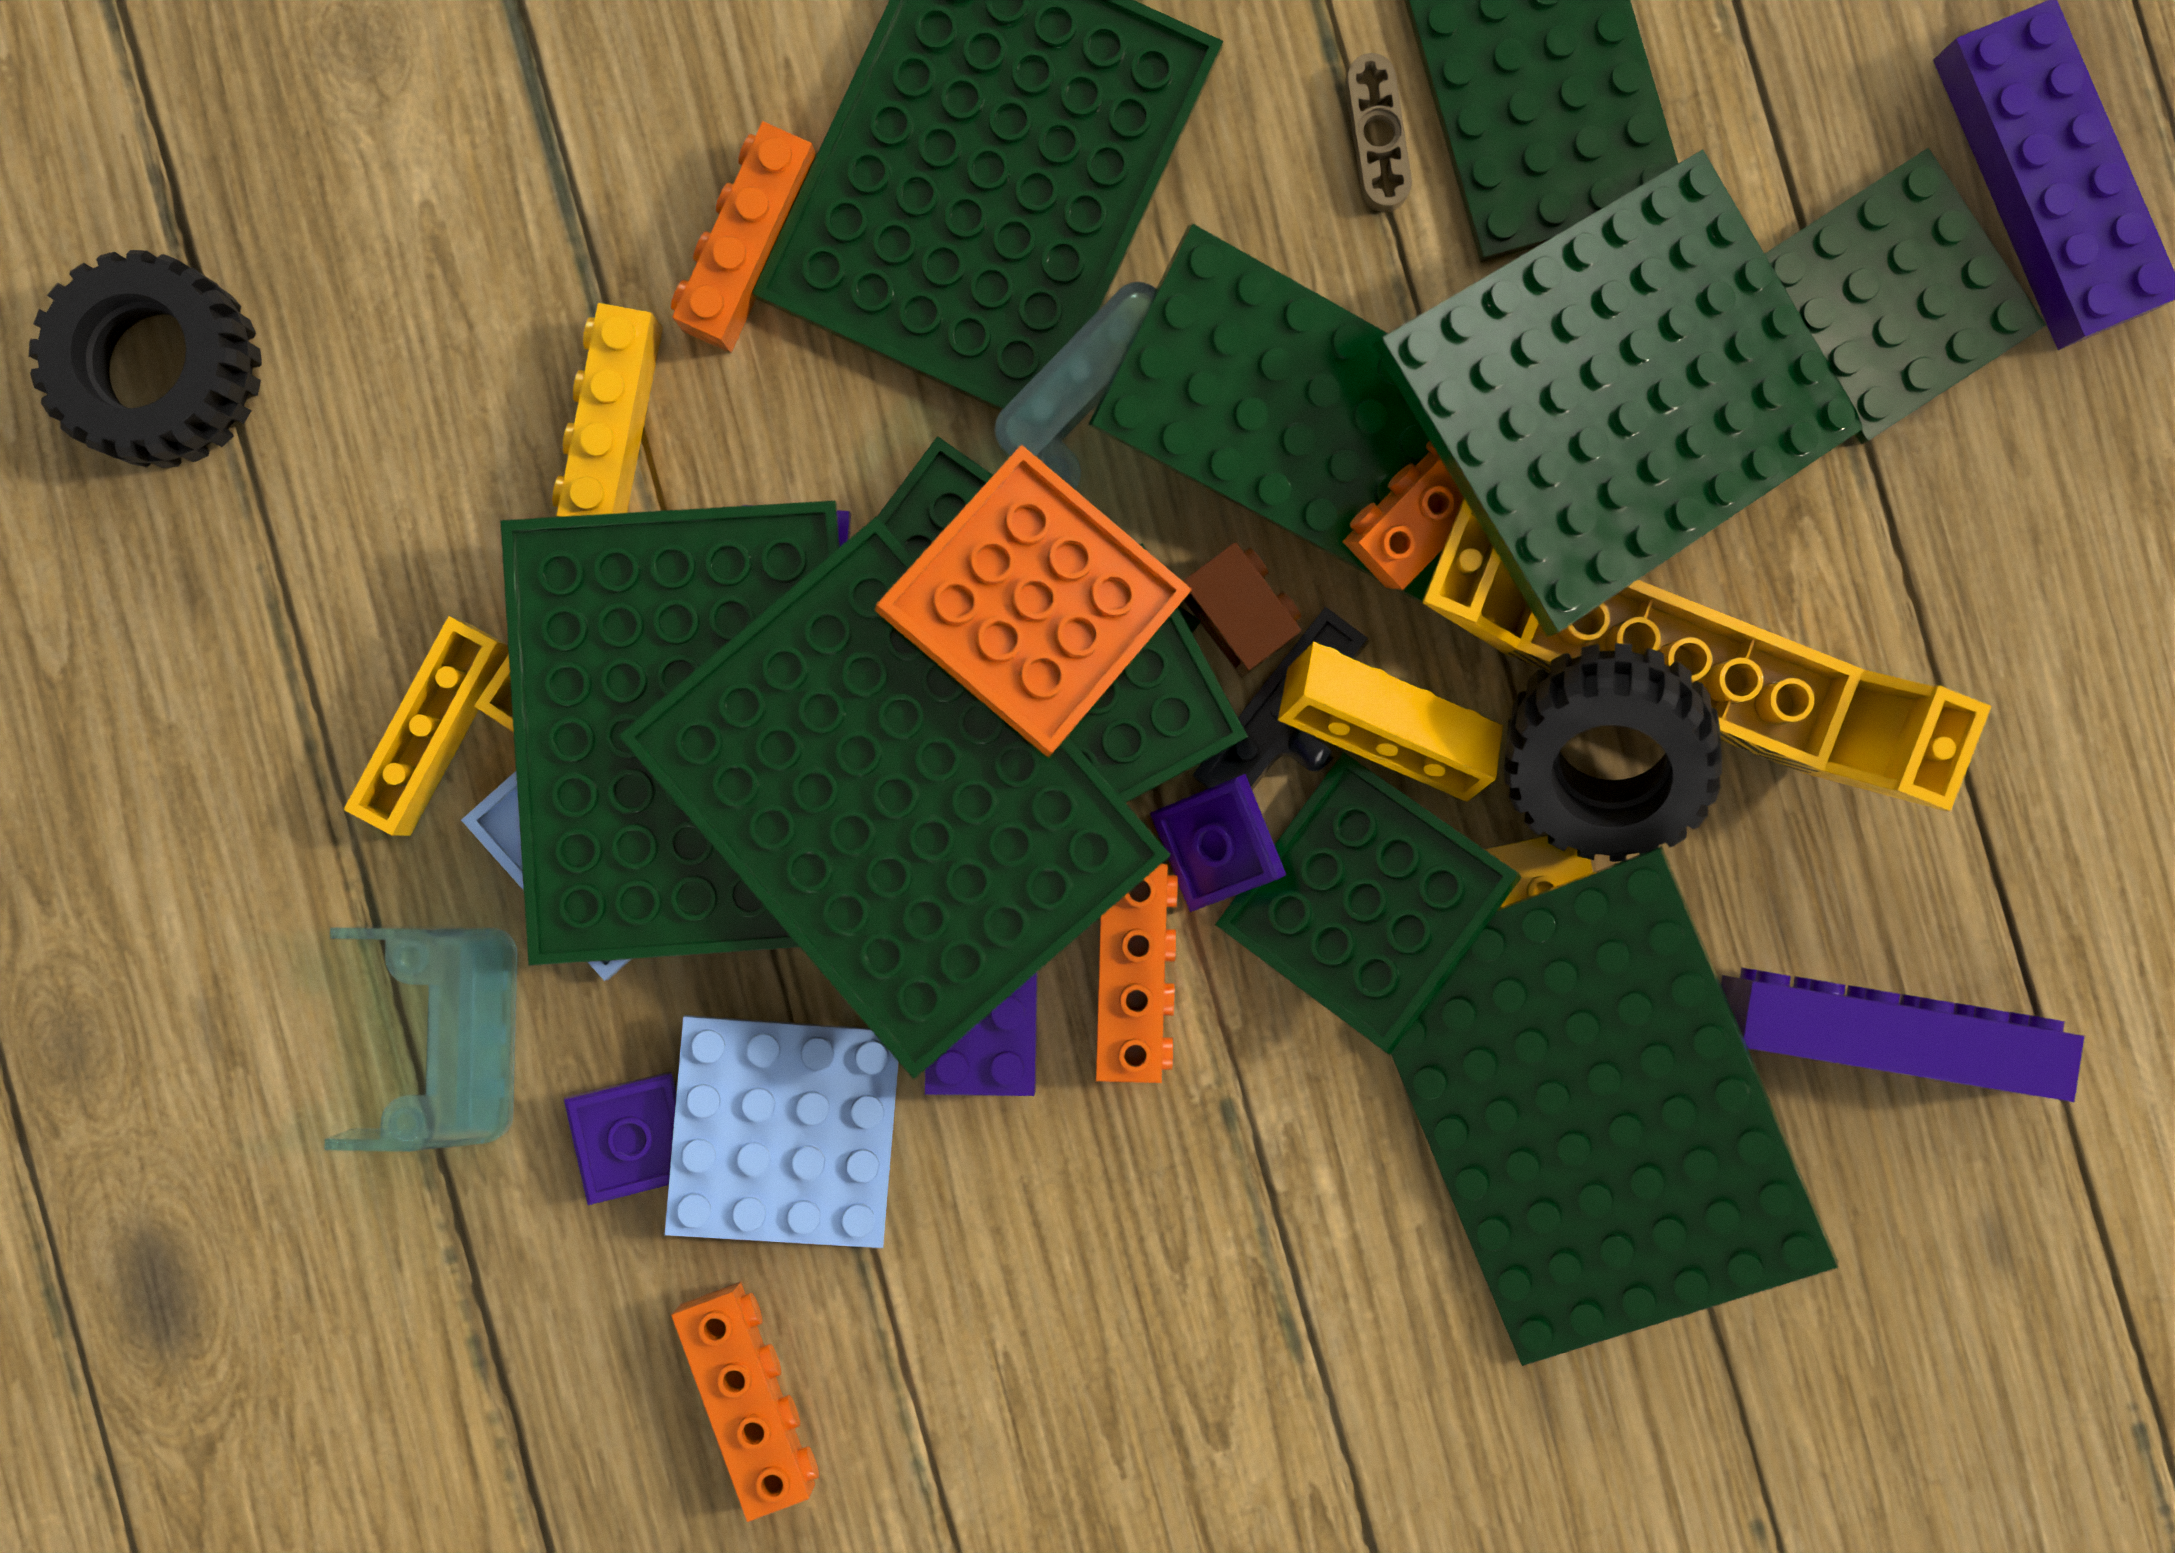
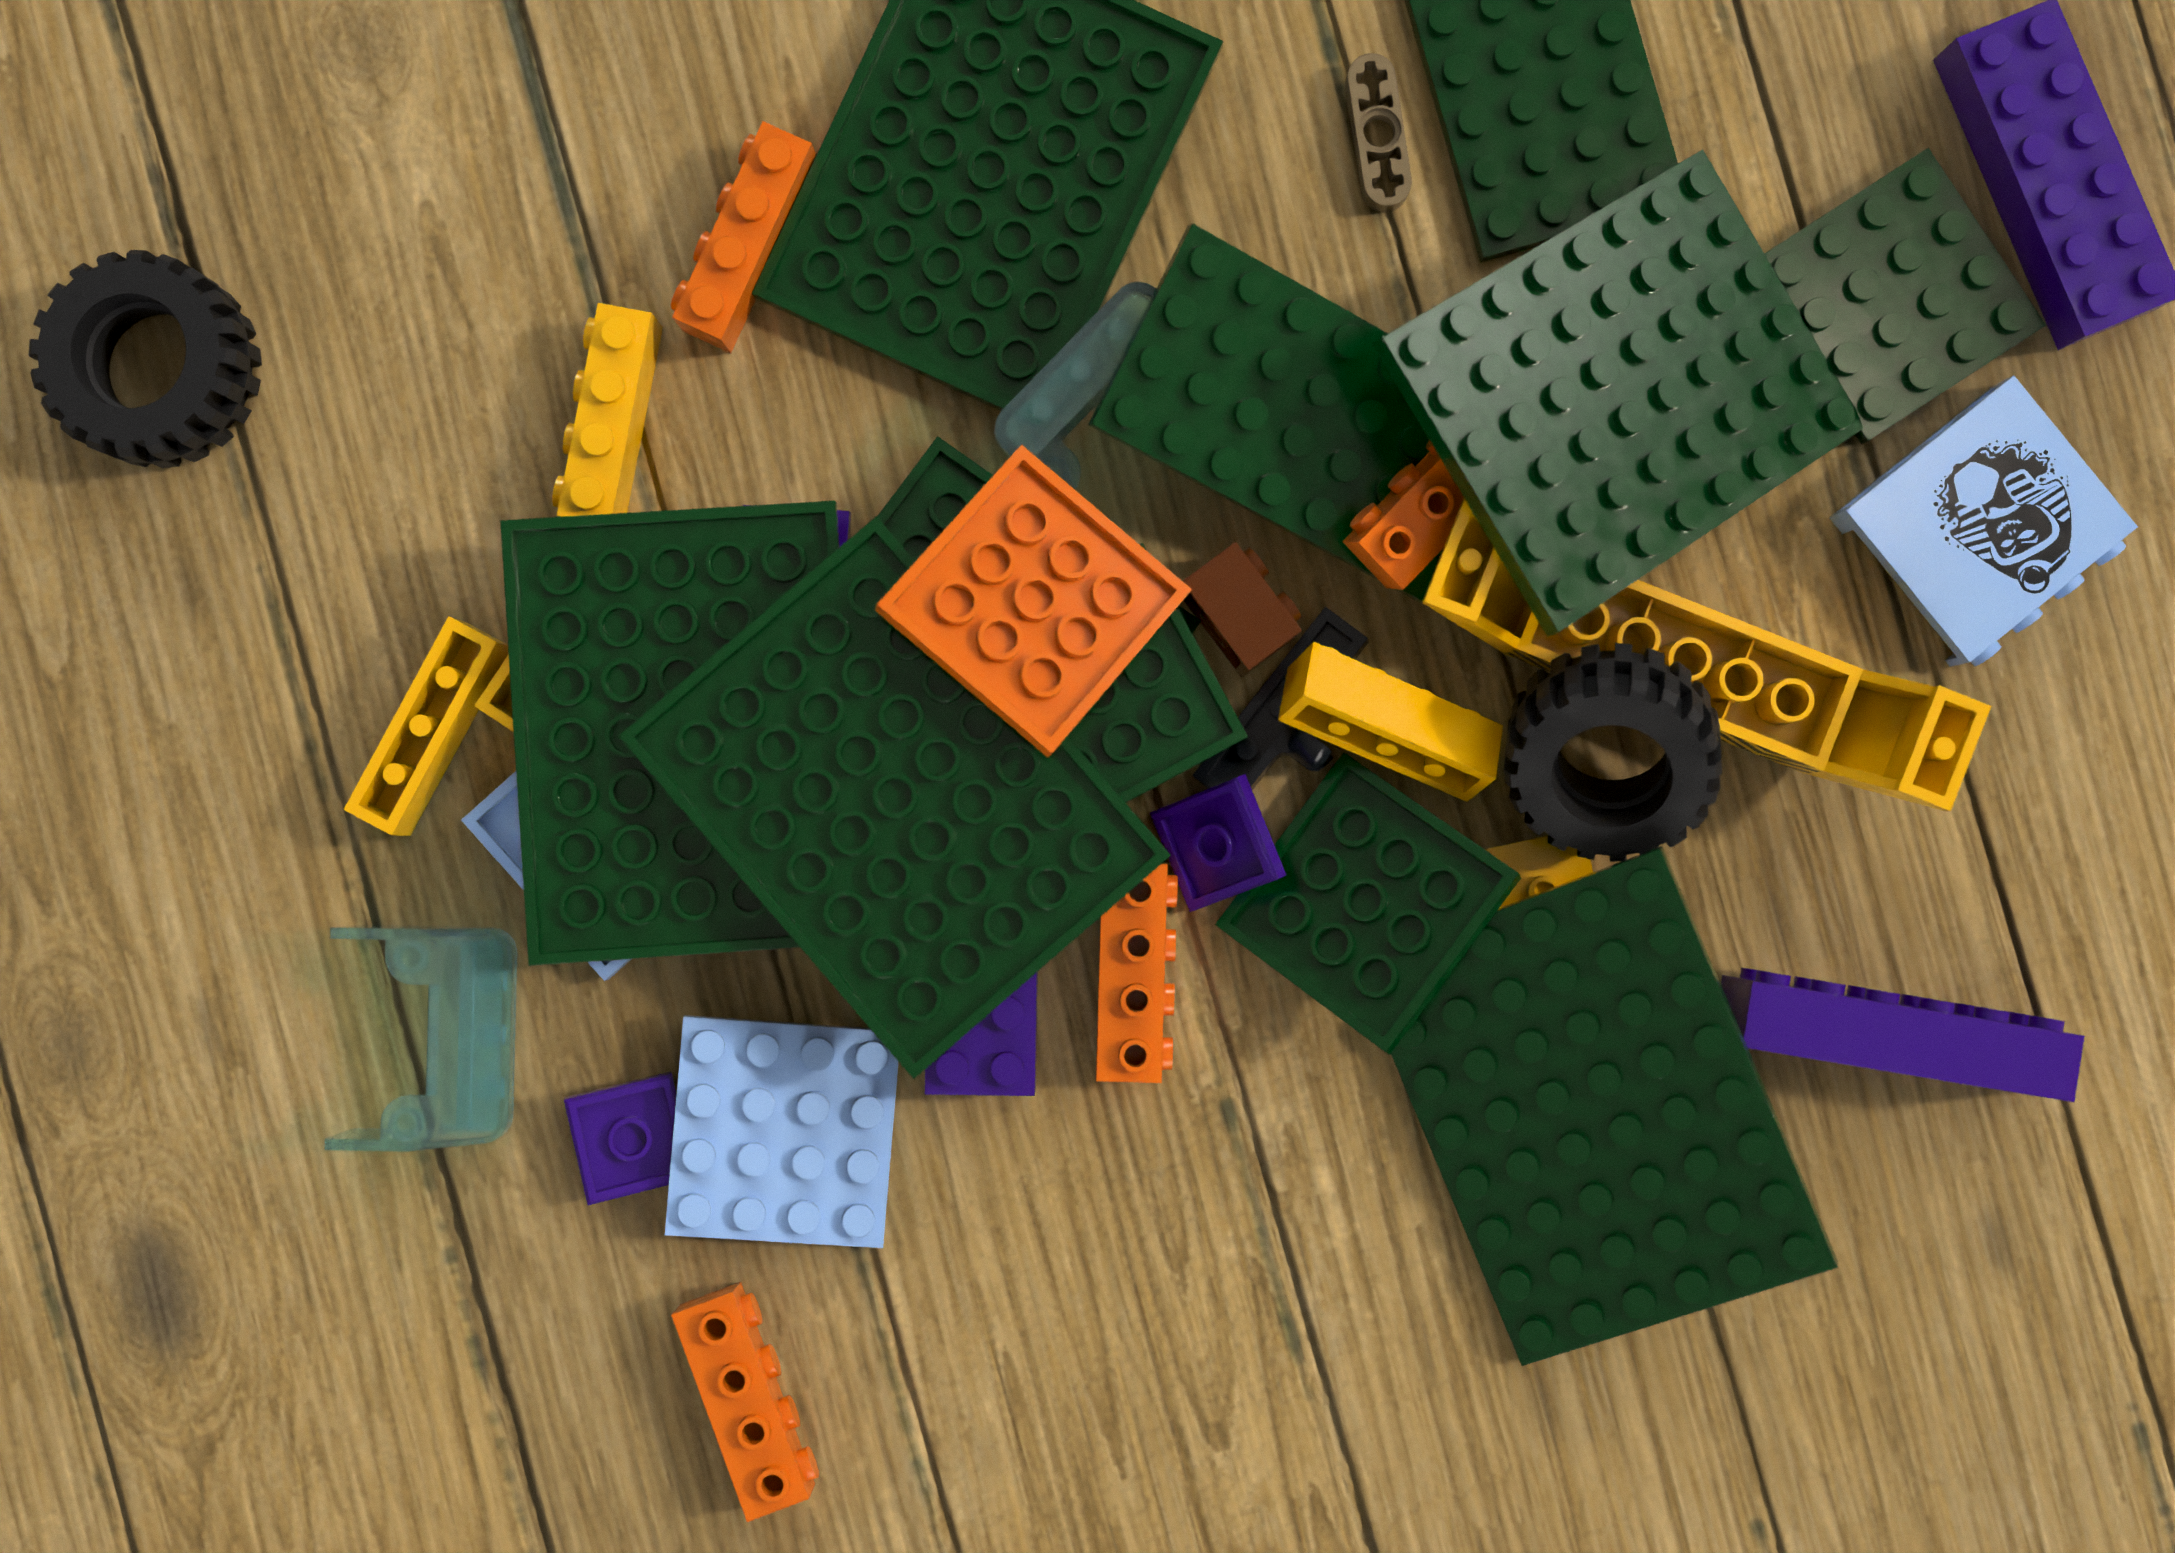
none -> light blue panel [1829,375,2138,667]

